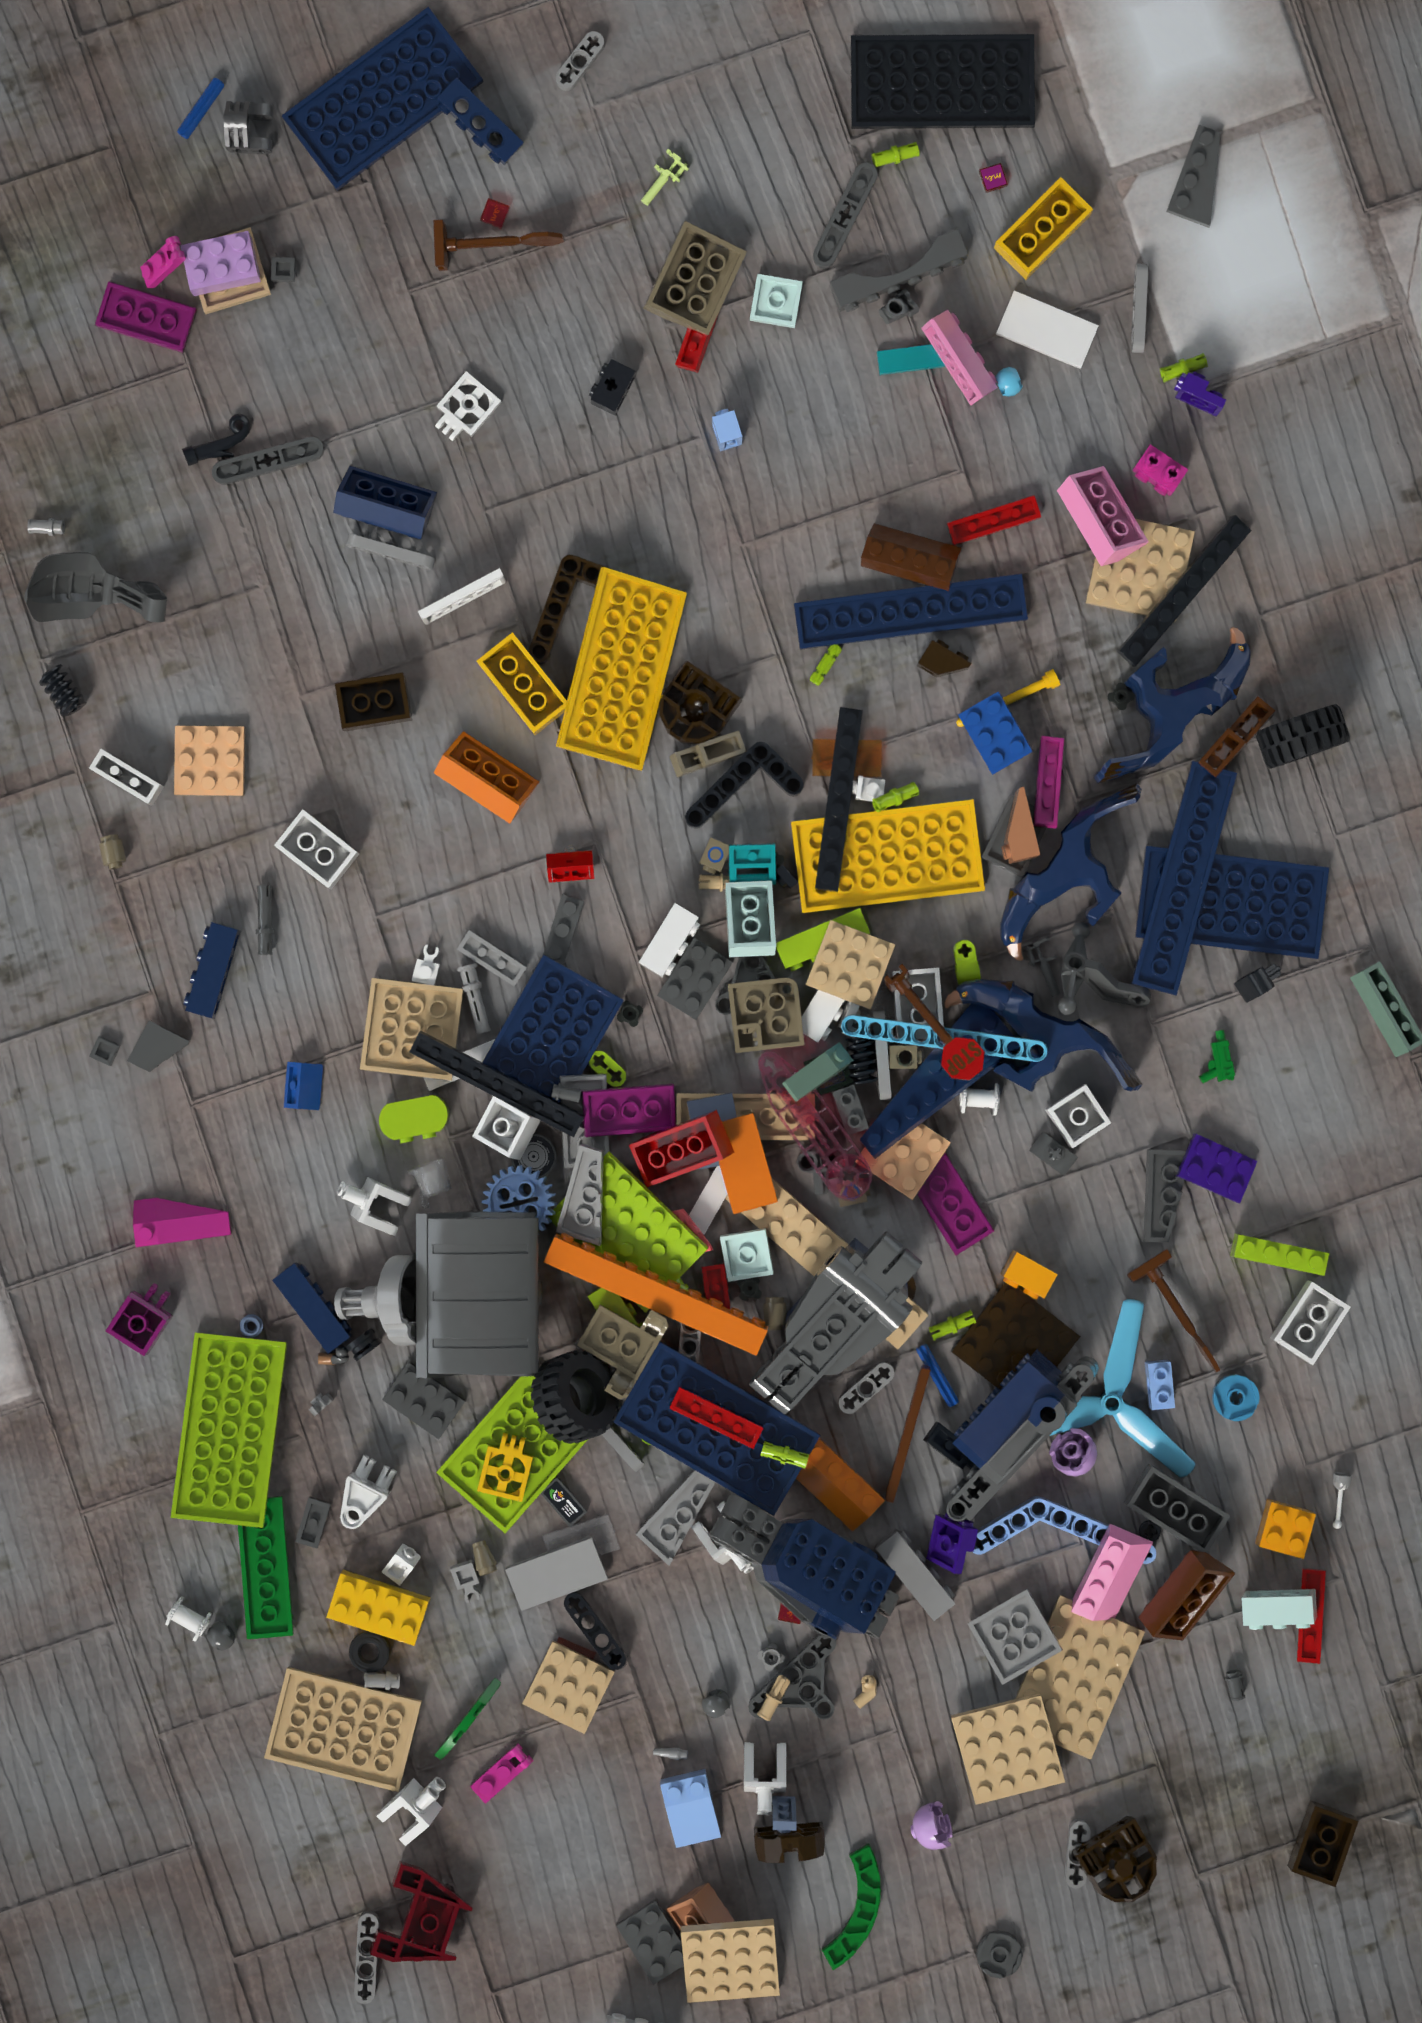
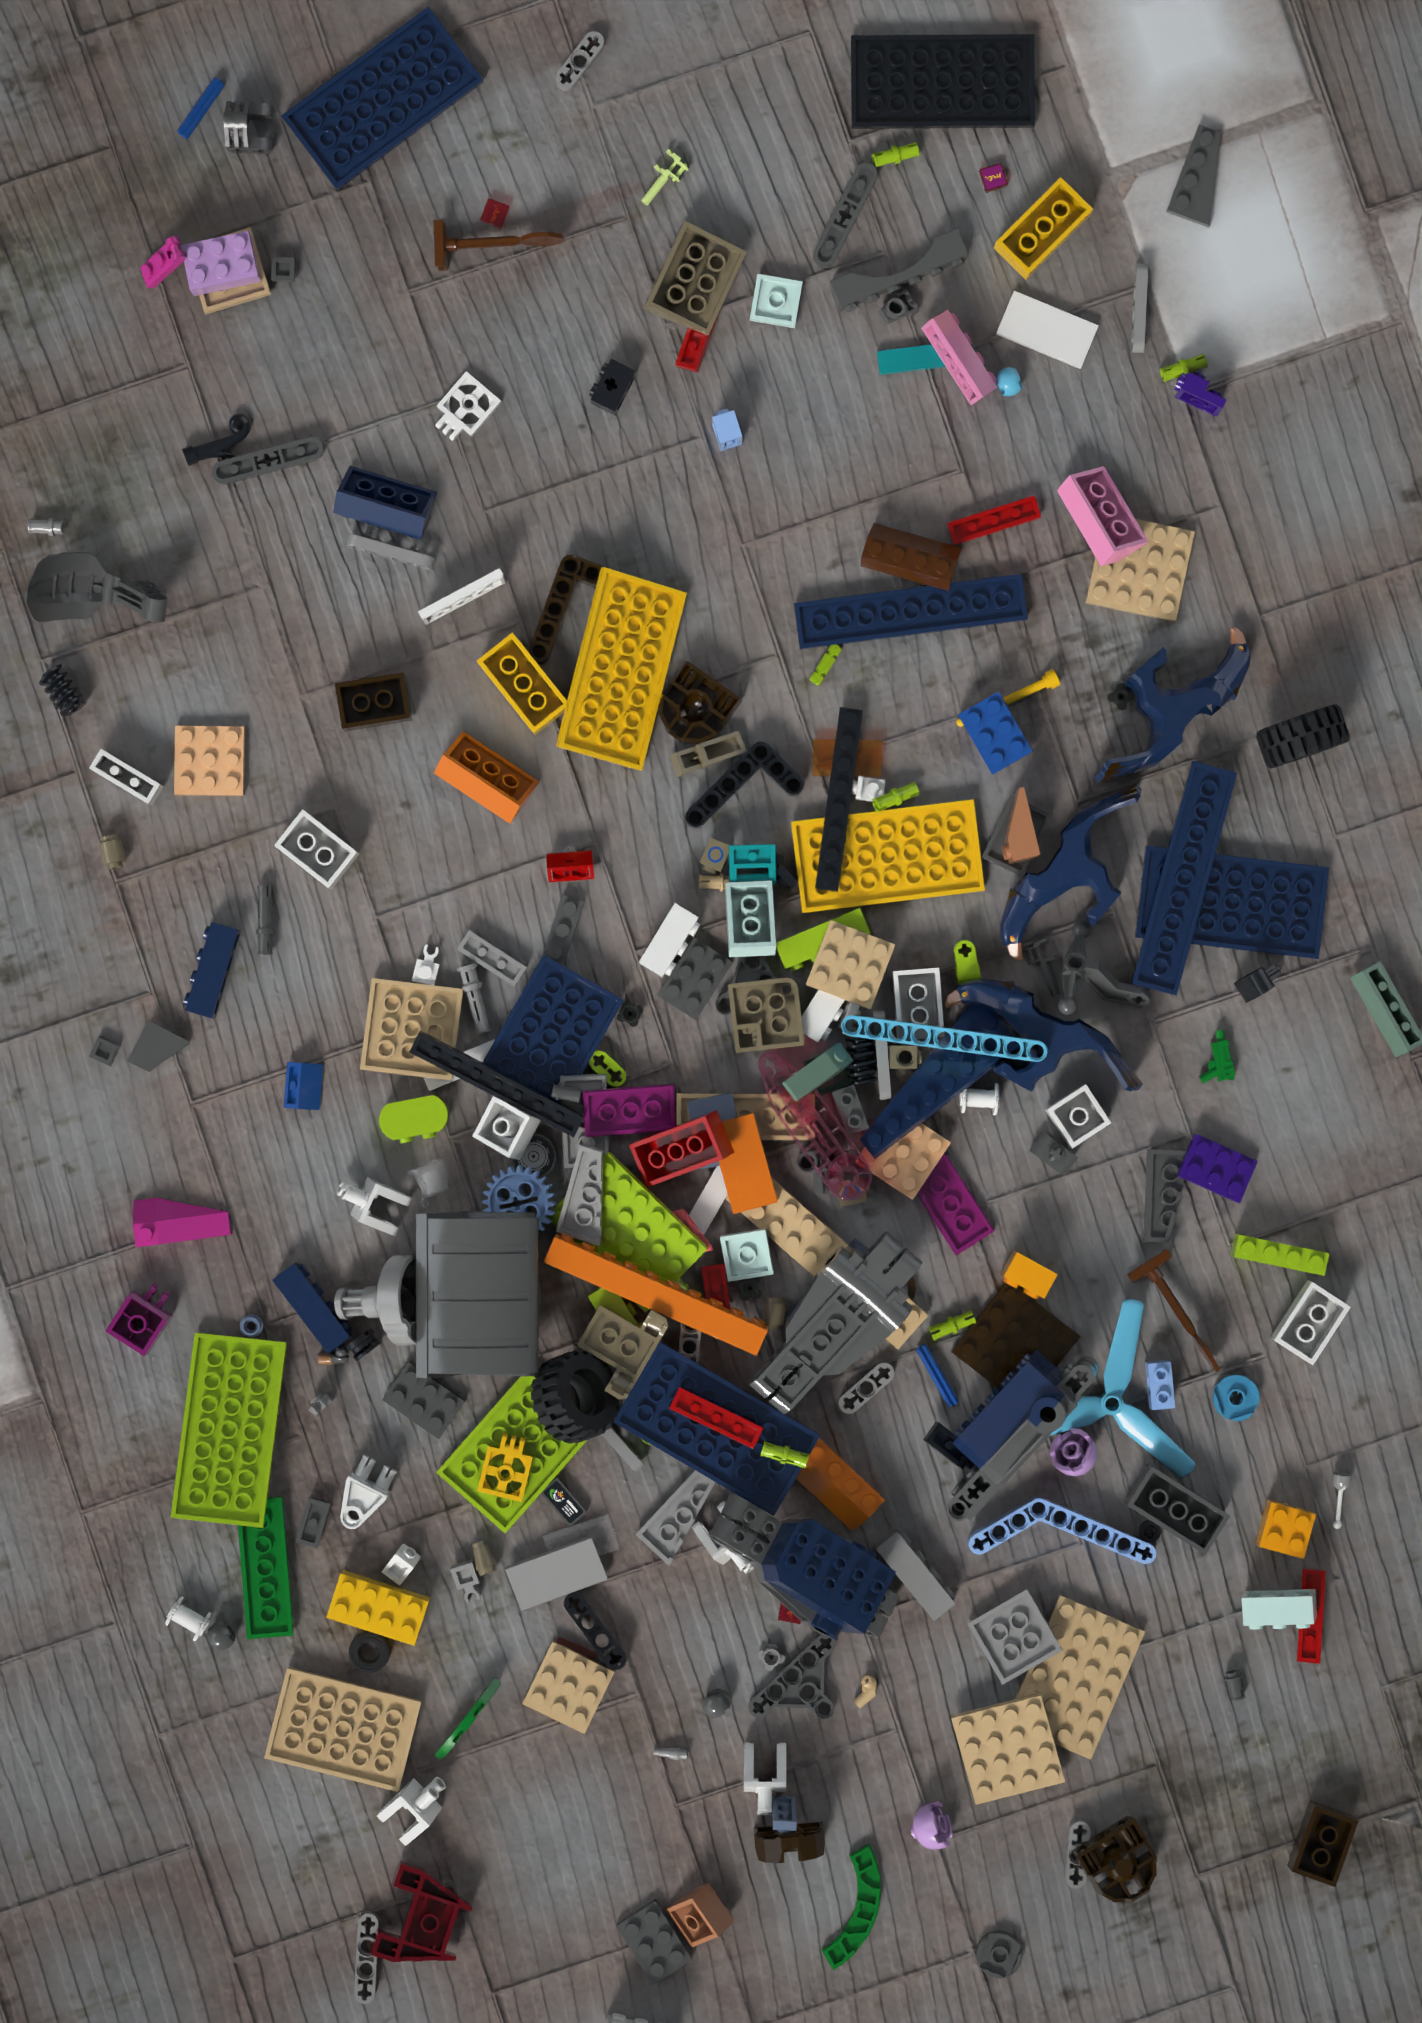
magenta tile [95,281,197,353] -> none
light grey pin [364,1671,400,1690] -> none
dark blue brick [437,77,524,165] -> none
dark pink plate [470,1743,534,1804] -> none
light blue slope [660,1769,721,1848] -> none
tan plate [681,1919,780,2003] -> none
tan axle [757,1675,790,1721] -> none
piece [884,964,985,1081] -> none
reddish brown tile [885,1365,931,1503] -> none
dark brown slope [917,639,971,678] -> none
dark purple plate [926,1512,978,1574] -> none
dark pink tile [1033,736,1064,829] -> none
bright pink slope [1071,1524,1153,1621] -> none
black plate [1117,515,1252,667] -> none
dark pink brick [1132,444,1188,496] -> none
reddish brown slope [1139,1550,1235,1641] -> none
reddish brown slope [1198,696,1275,777] -> none

